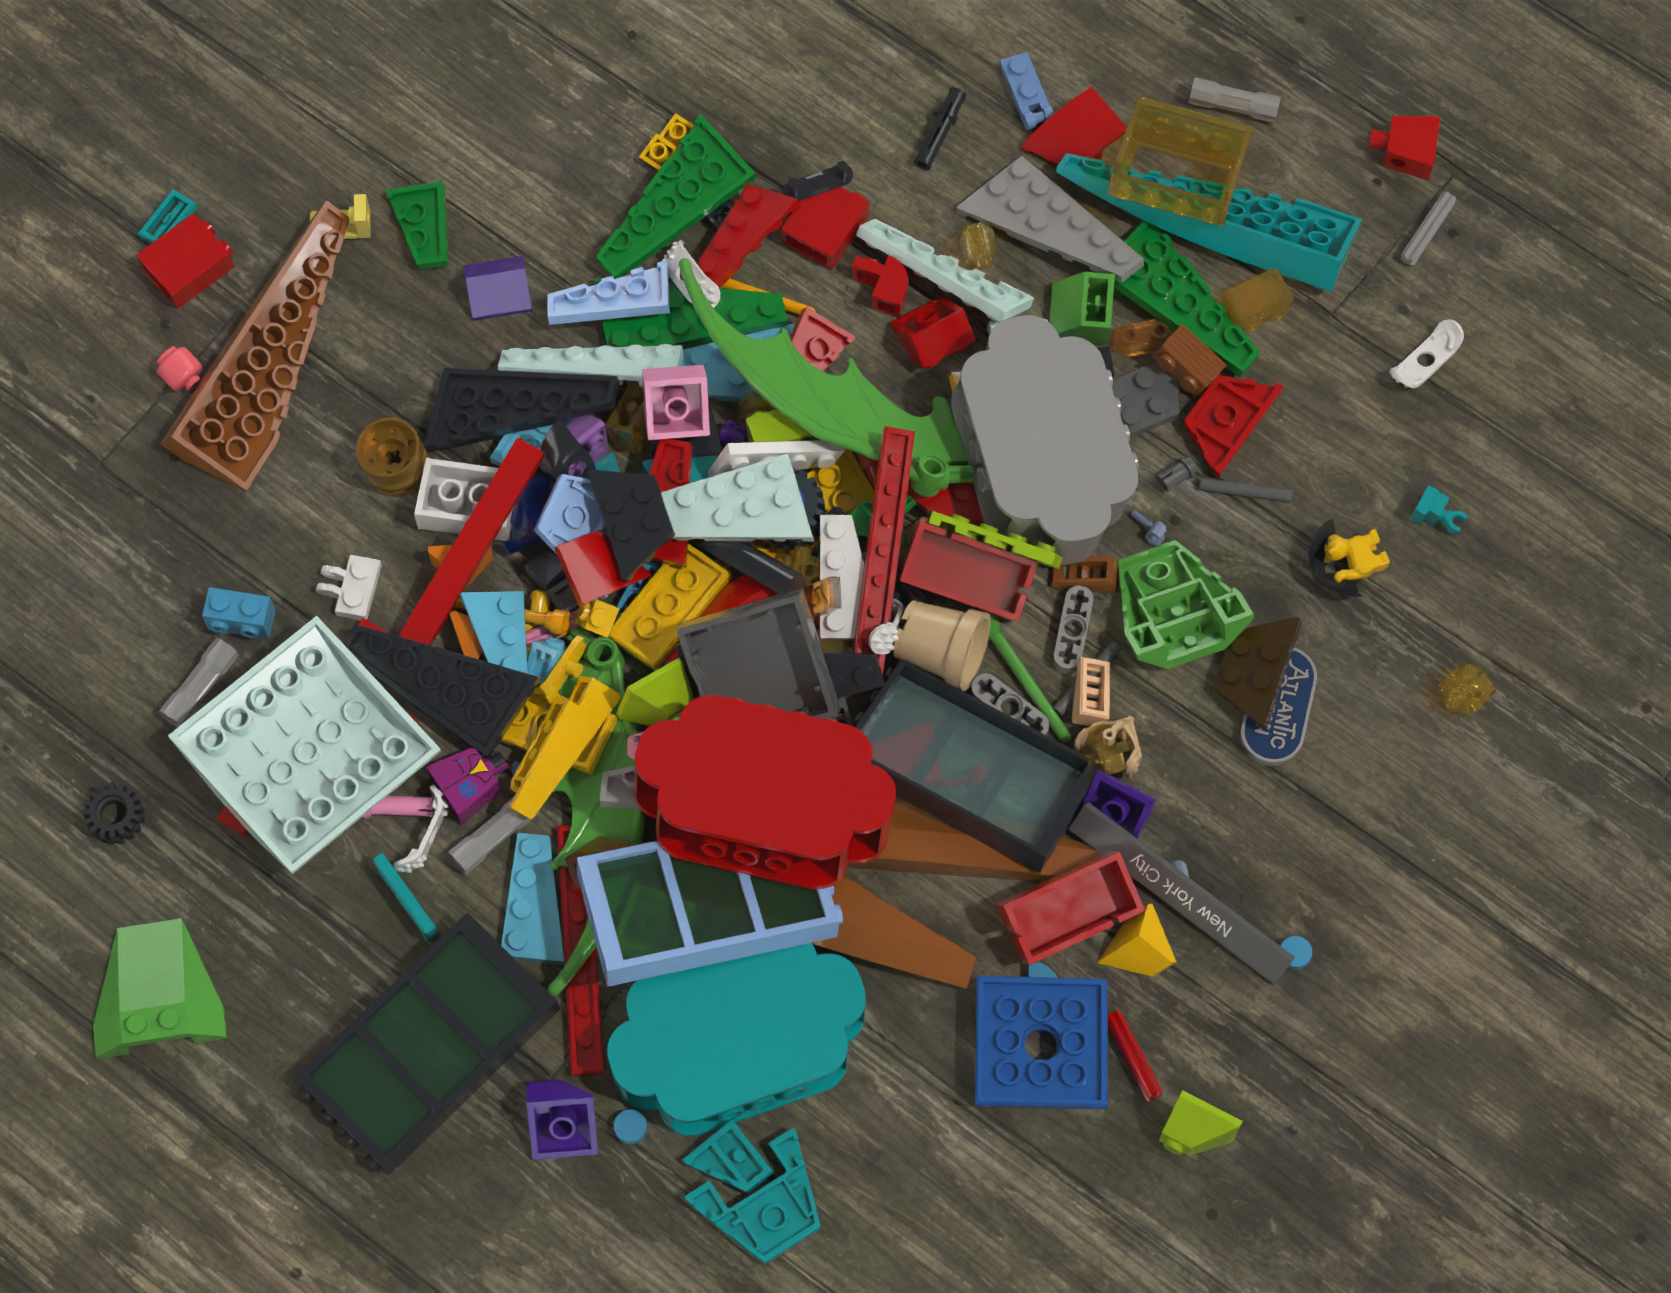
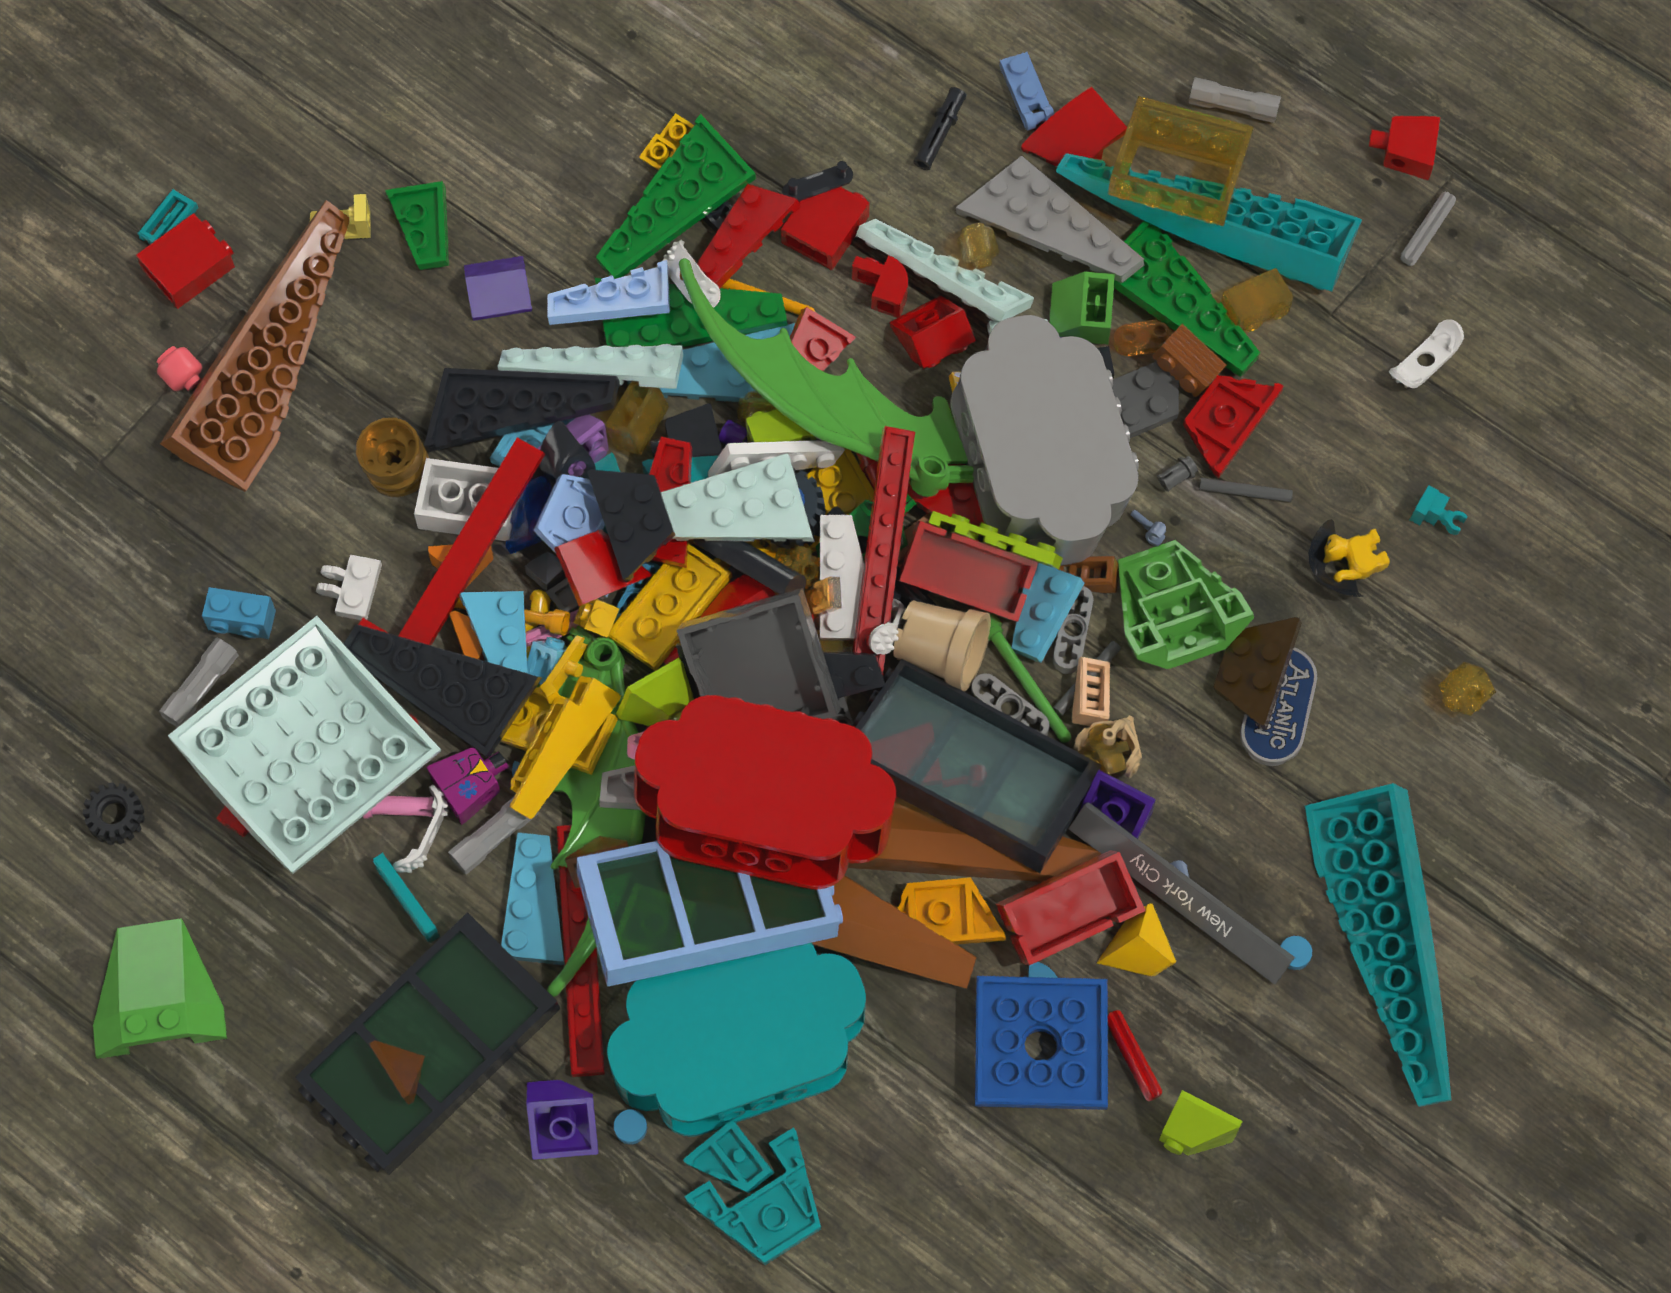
bright pink brick [642,365,710,440] -> none
none -> reddish brown slope [369,1040,425,1105]
none -> light orange wing [897,877,1006,945]
none -> medium azure wing [1011,563,1085,663]
none -> teal wedge [1305,783,1451,1107]

